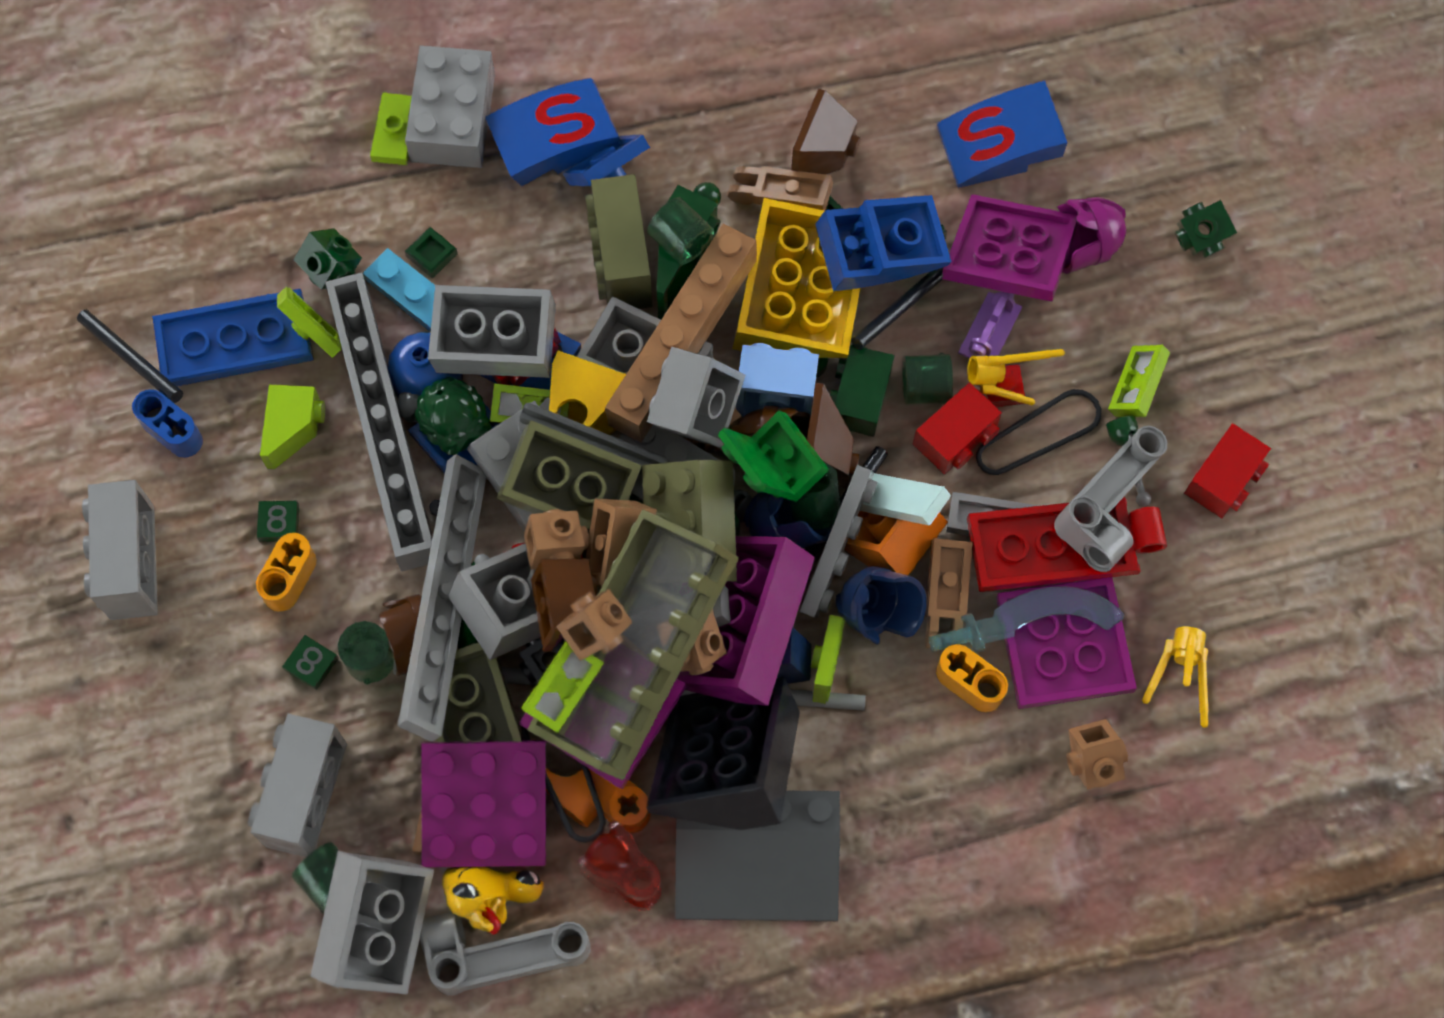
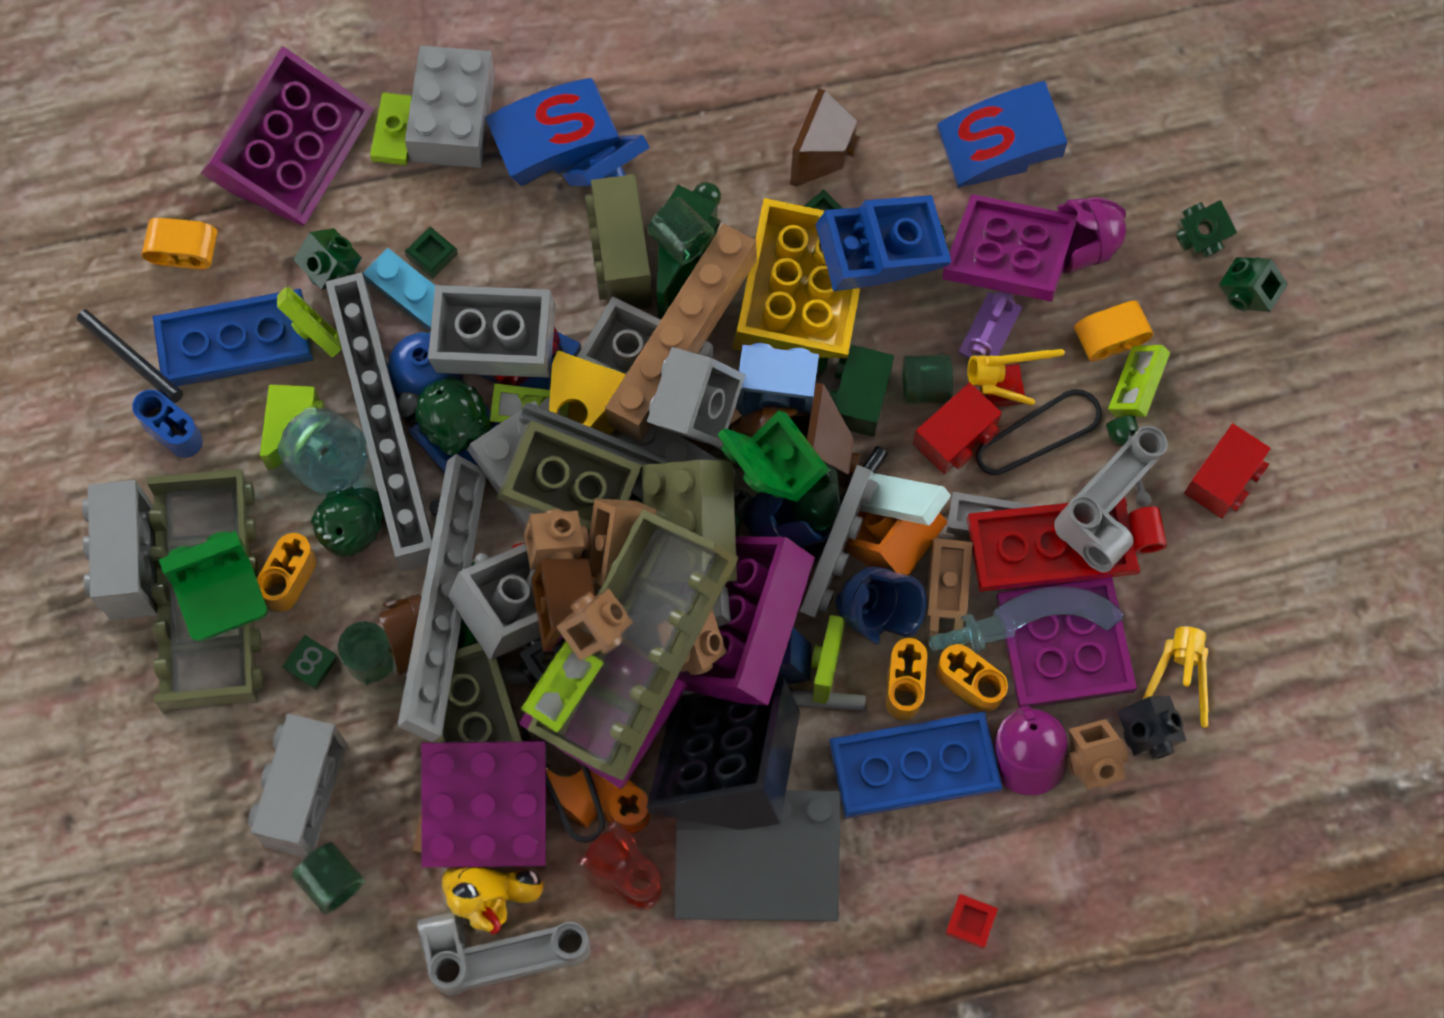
dark green tile [257,500,299,542] -> none
light grey brick [311,851,434,994] -> none
medium nougat hinge [727,166,833,211] -> none
black bar [851,267,944,350] -> none
none -> light orange beam [141,218,218,269]
none -> window [147,469,264,713]
none -> green bracket [159,530,268,642]
none -> magenta slope [200,46,375,226]
none -> clear light blue brick [278,407,368,493]
none -> dark green hair [310,483,384,557]
none -> blue piece [829,711,1003,819]
none -> light orange beam [885,638,927,721]
none -> red plate [945,894,998,949]
none -> magenta helmet [994,706,1068,795]
none -> light orange beam [1074,300,1154,362]
none -> black brick [1117,696,1187,760]
none -> dark green brick [1219,257,1288,312]

